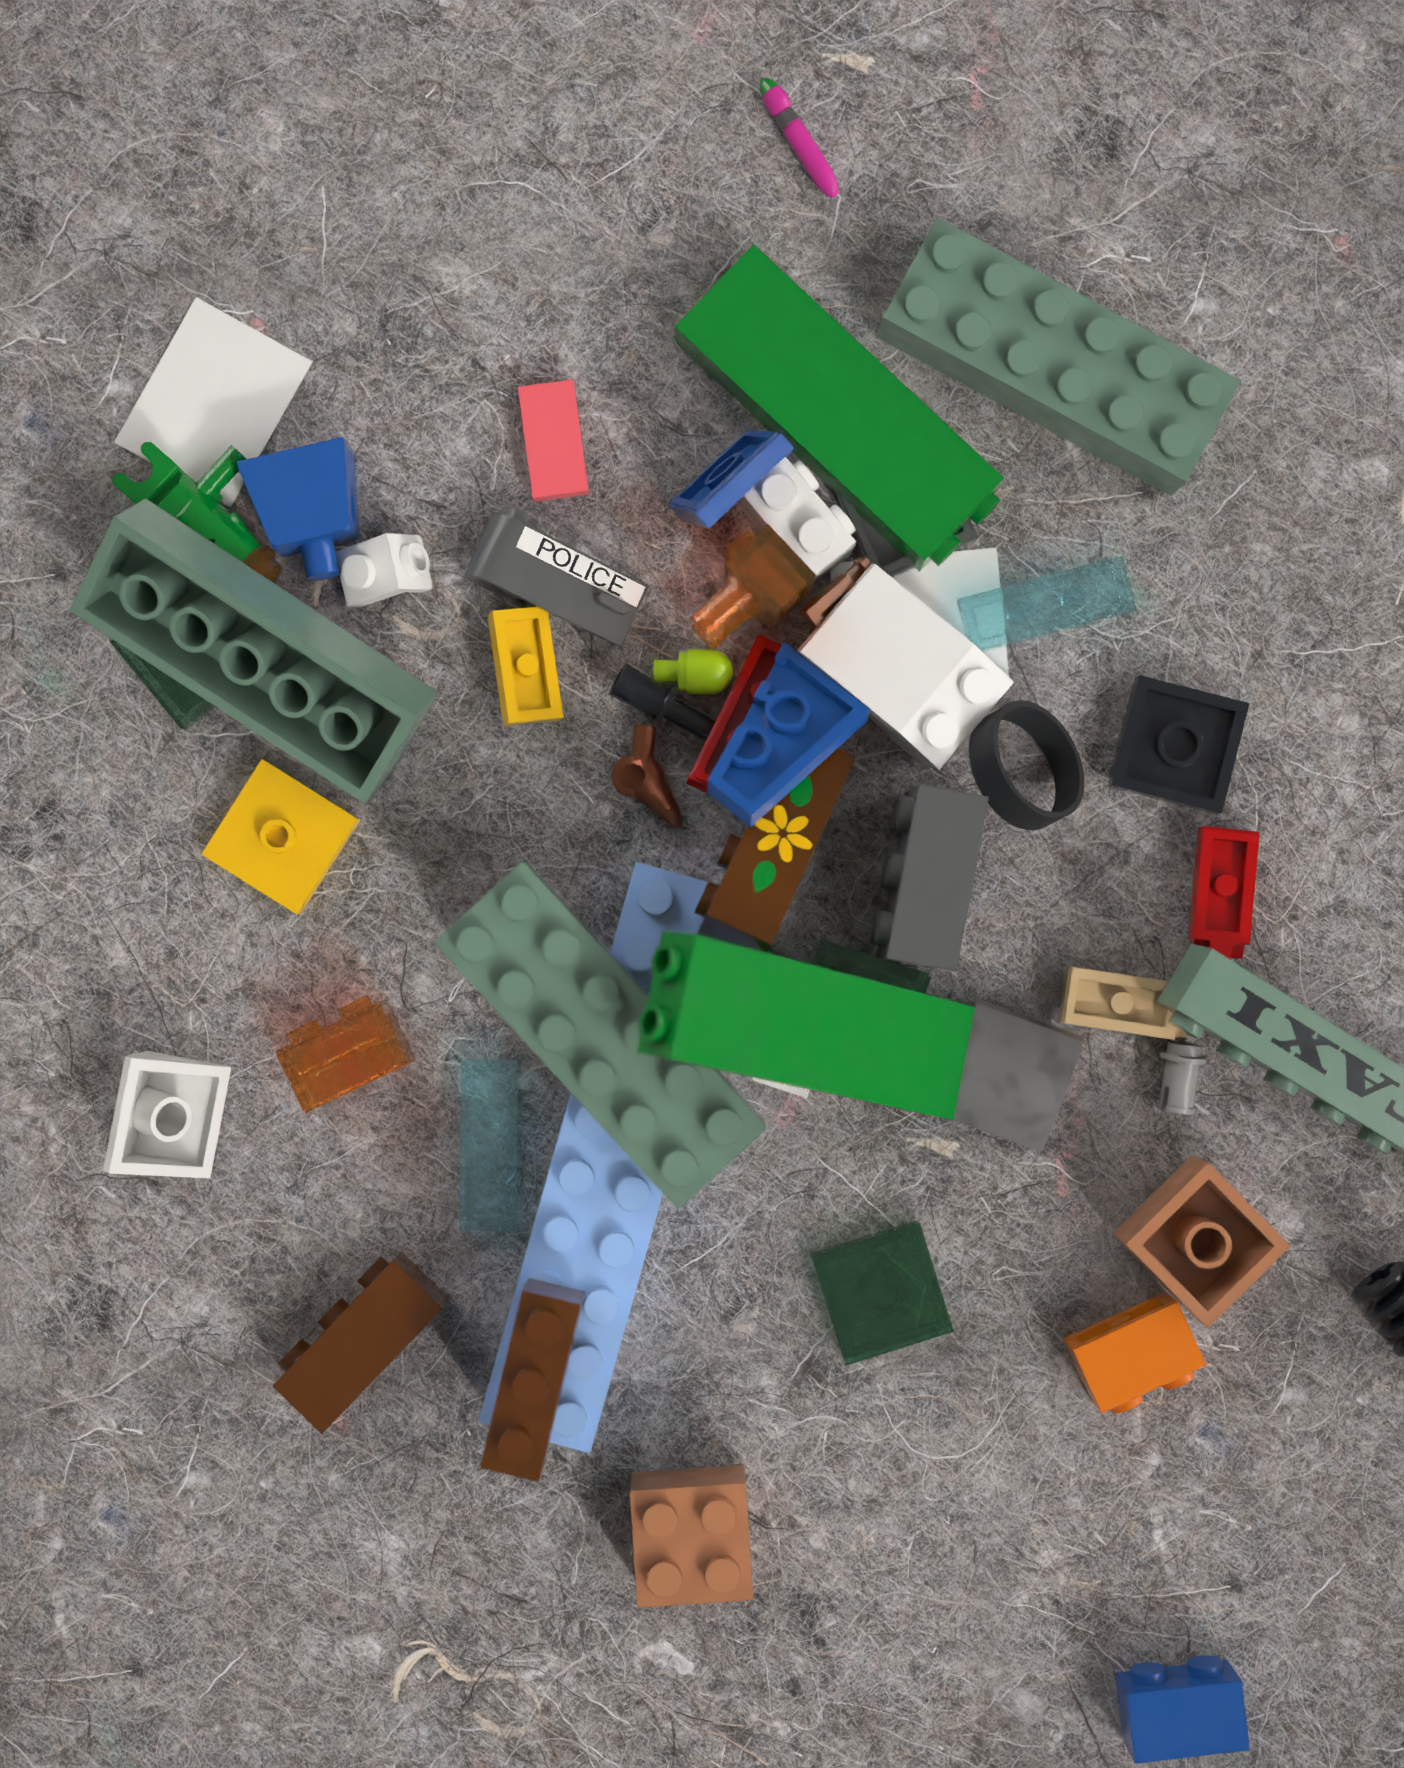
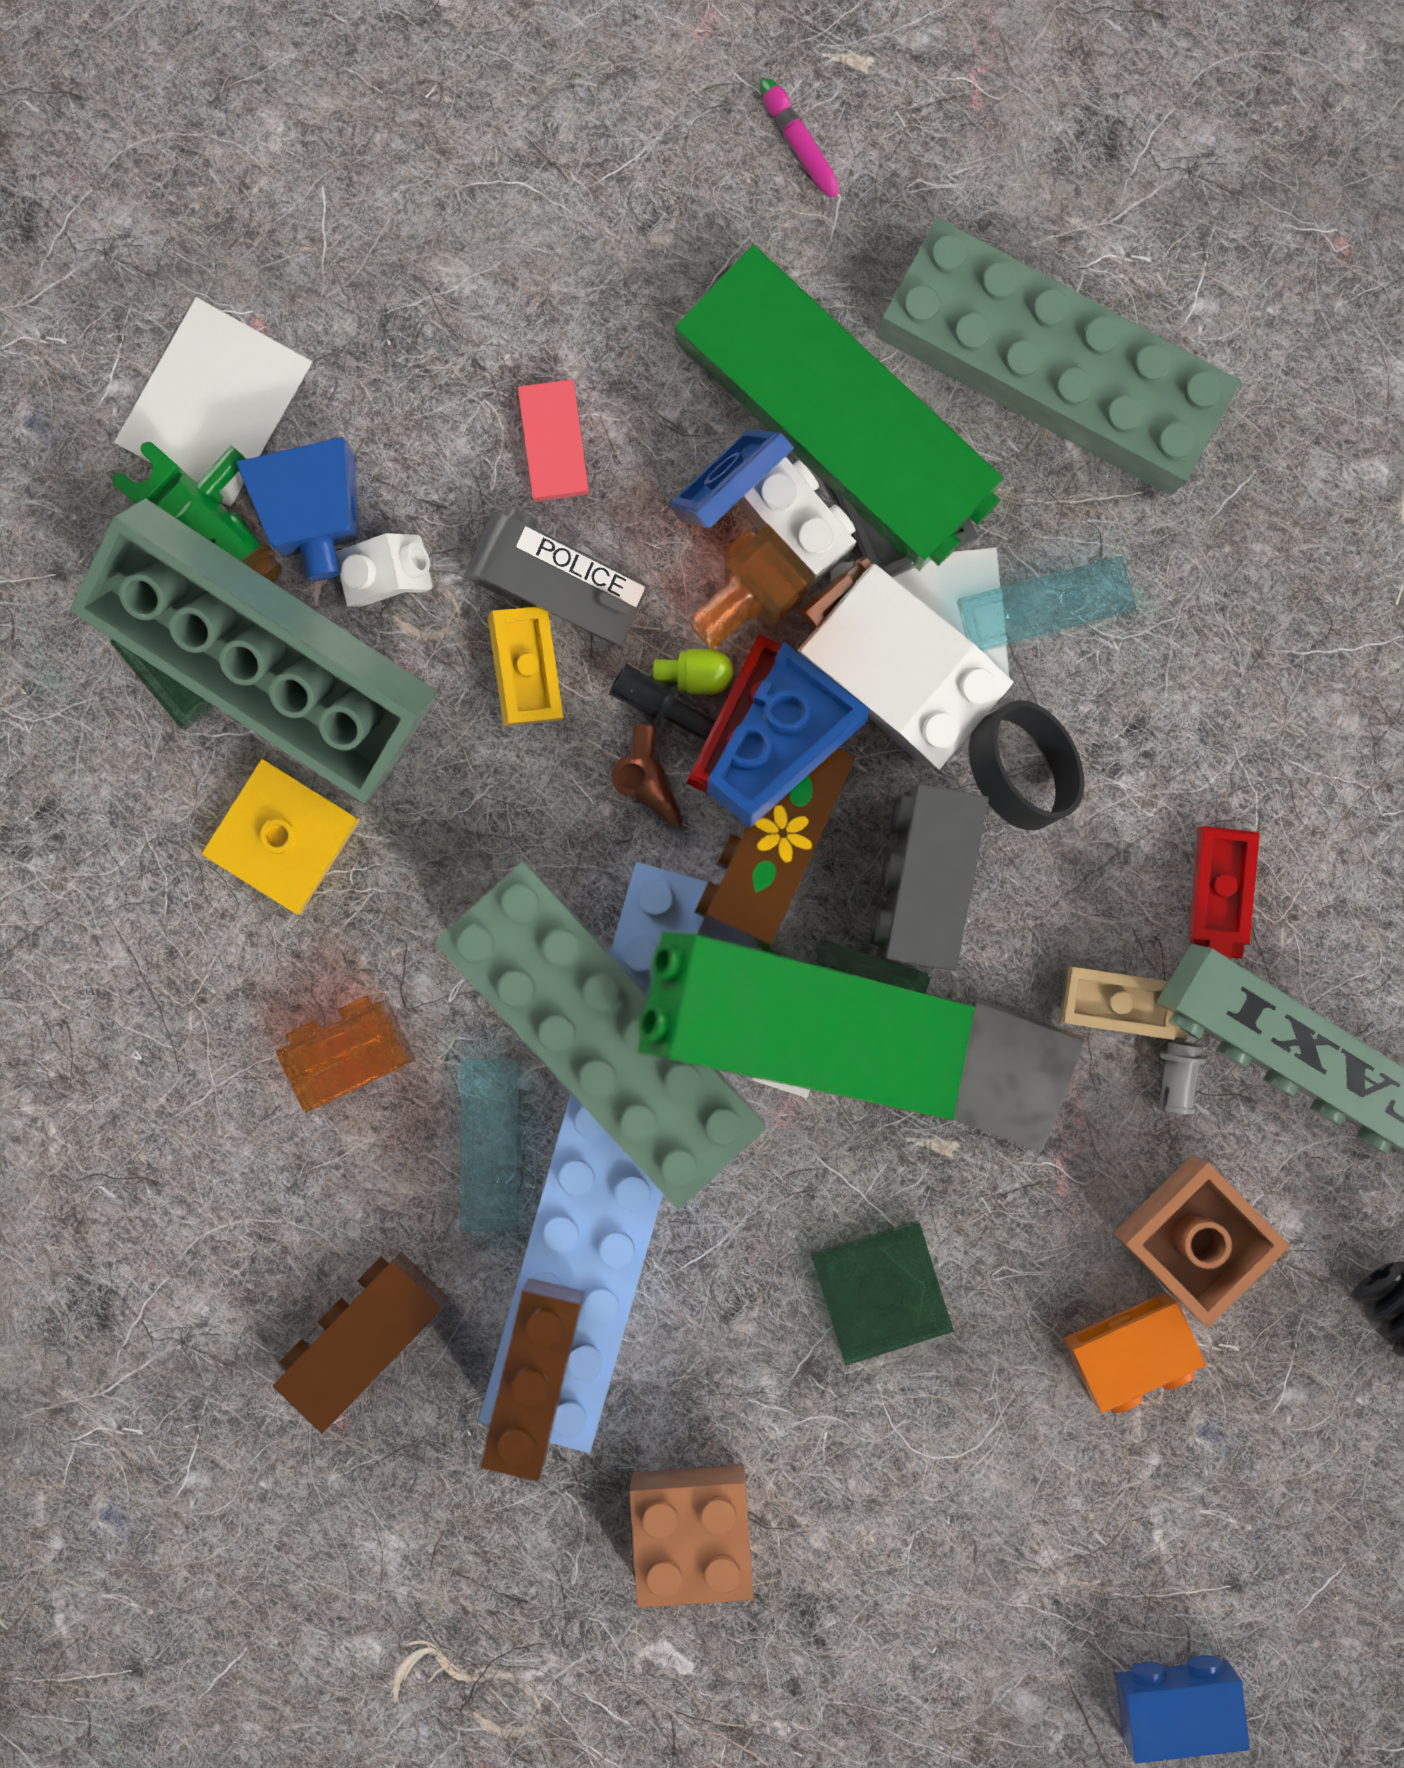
white slope [103,1051,231,1178] -> none
black plate [1107,675,1250,814] -> none

